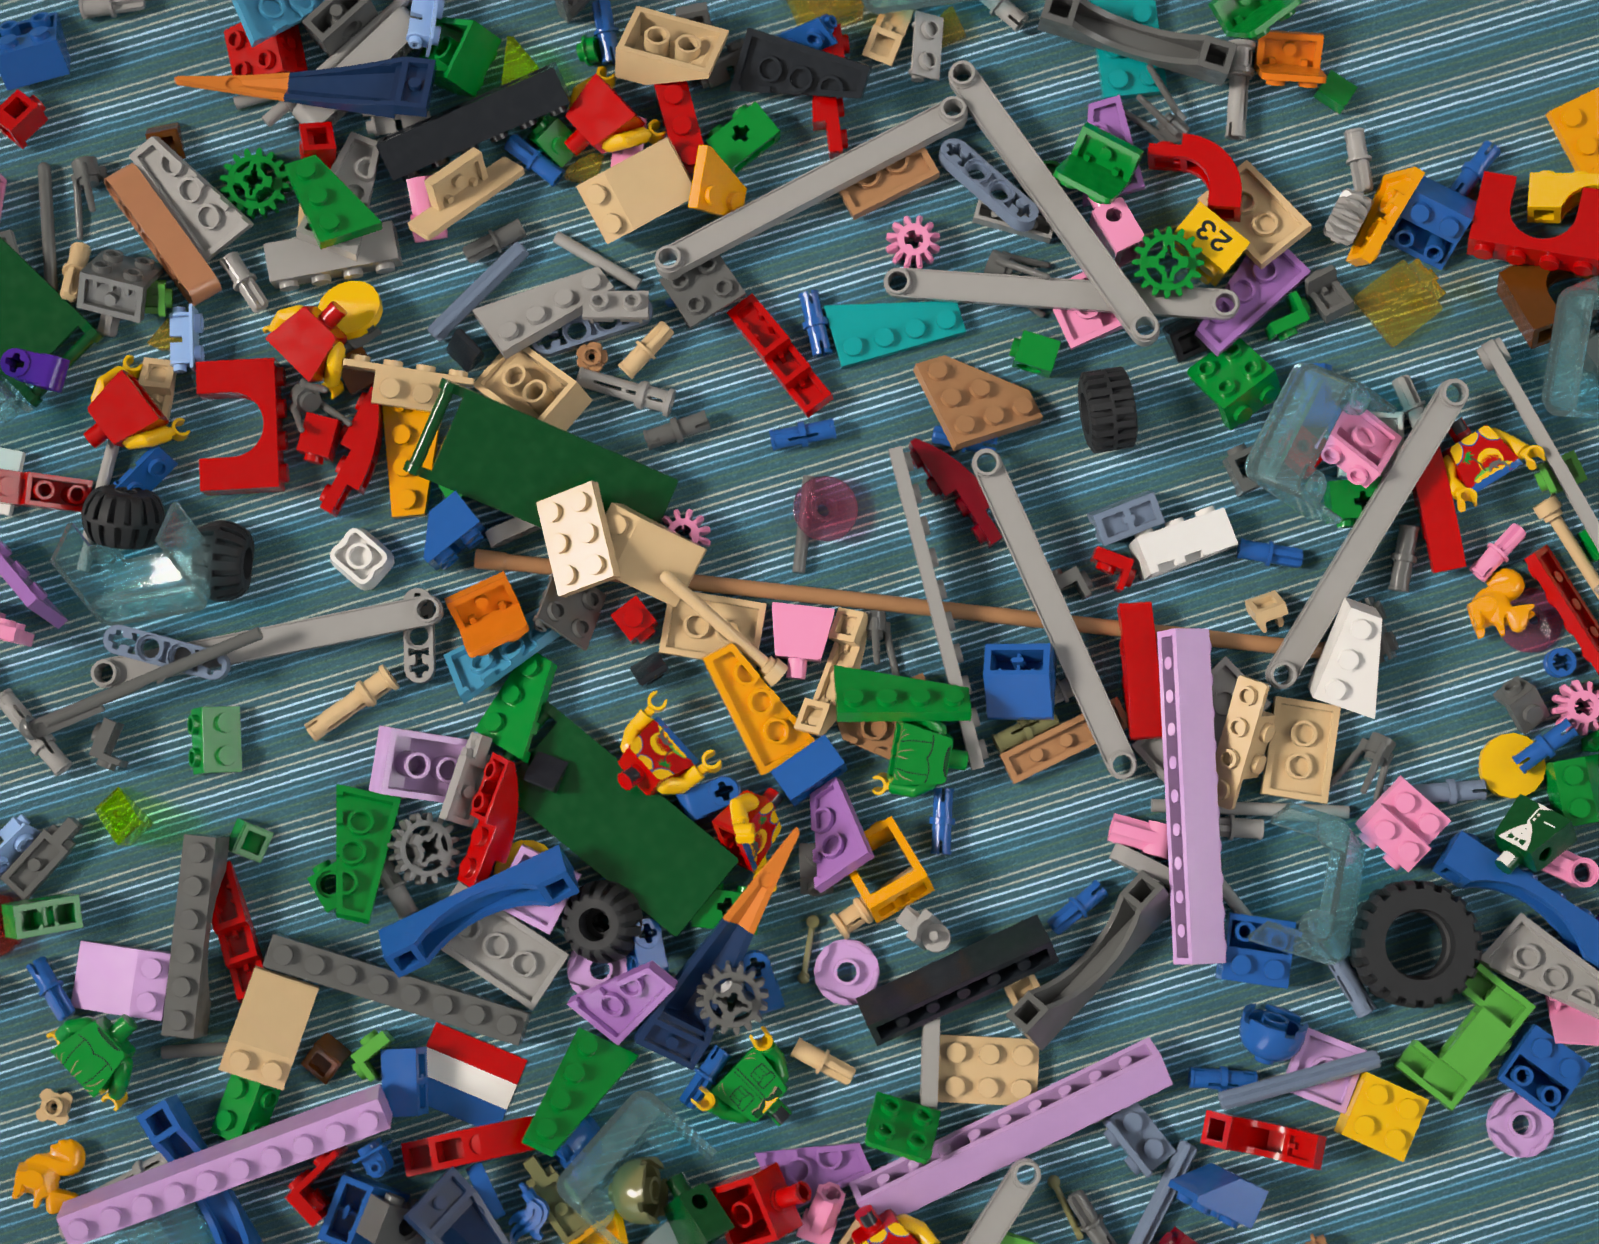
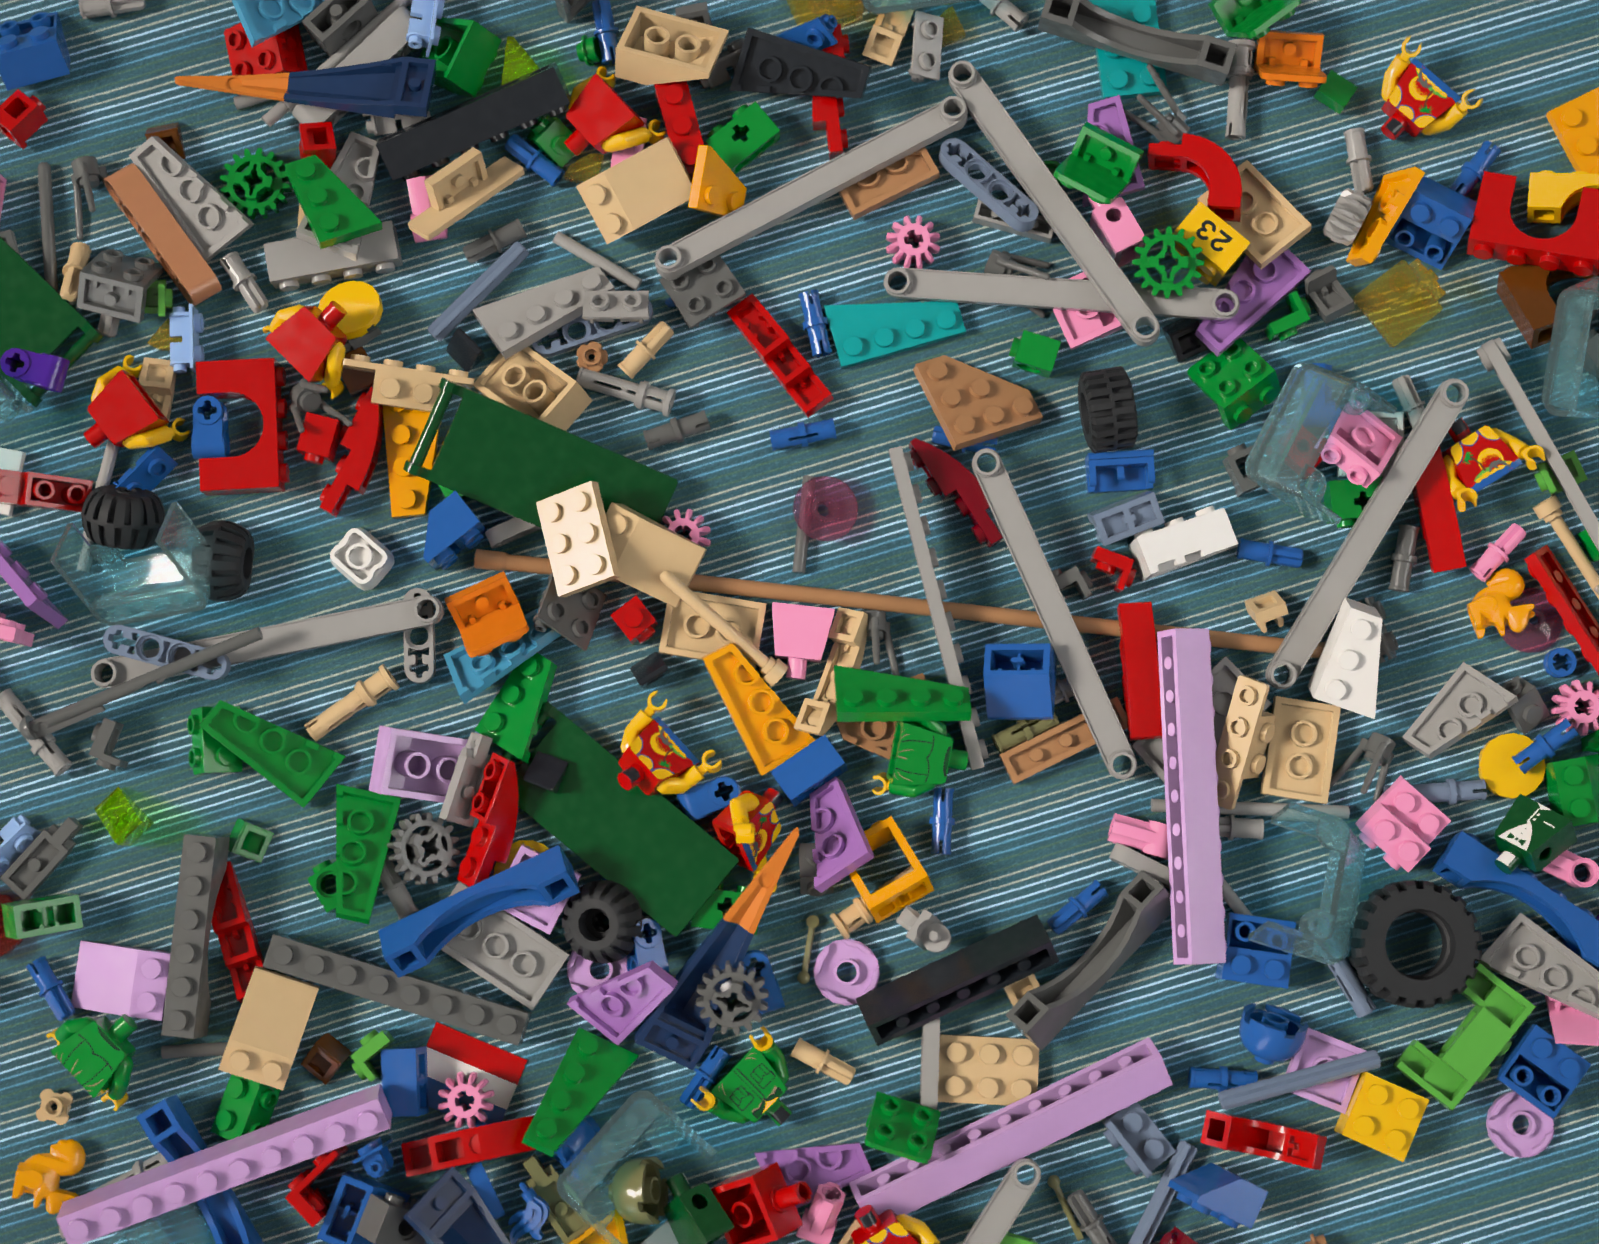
none -> blue piece [191,395,230,460]
none -> green wing [198,699,346,808]
none -> bright pink gear [438,1071,495,1128]
none -> blue hinge [1085,449,1155,494]
none -> torso [1381,36,1483,140]
none -> light grey wing [1402,662,1519,759]

